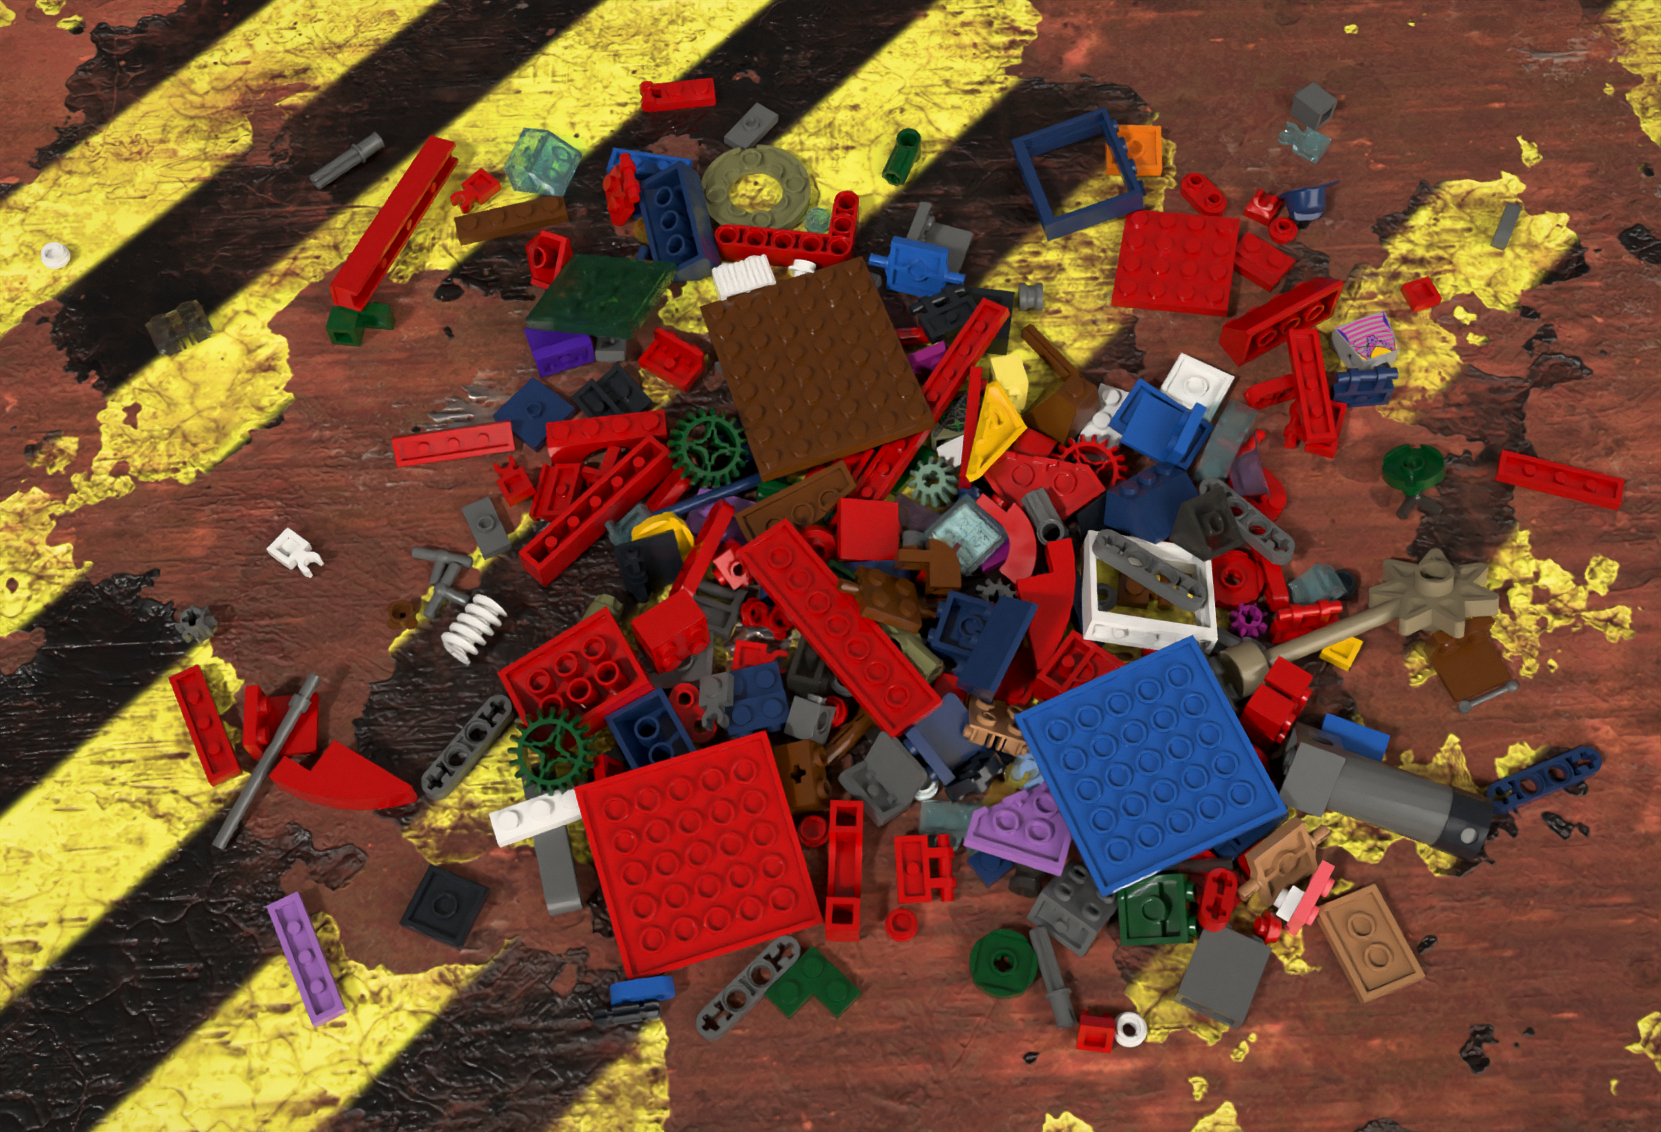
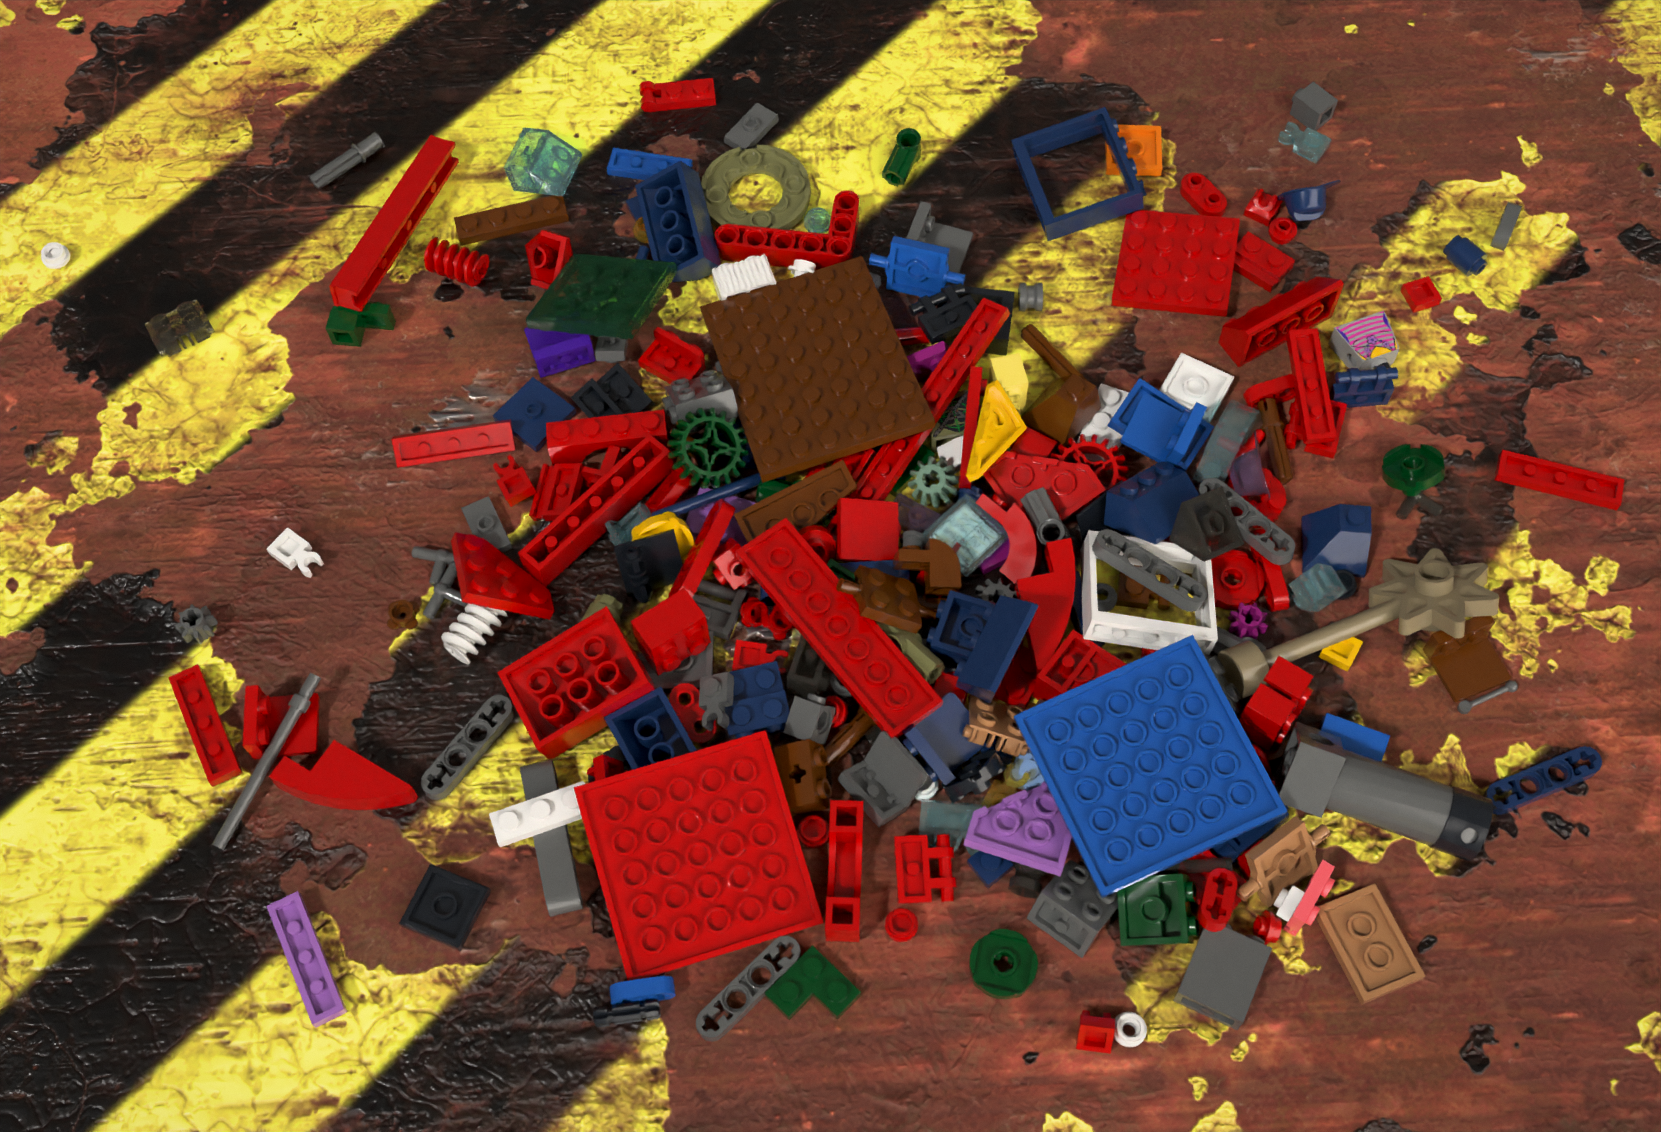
red plate [450,168,502,214] -> none
dark green gear [507,707,598,796] -> none
red plate [603,153,641,227] -> none
dark grey axle [1029,926,1079,1030] -> none
red plate [1268,599,1342,644] -> none
none -> red piece [424,237,490,287]
none -> red plate [451,532,555,620]
none -> dark grey brick [662,370,739,433]
none -> reddish brown axle [1257,398,1293,483]
none -> dark blue slope [1301,504,1372,578]
none -> dark blue brick [1443,235,1488,277]

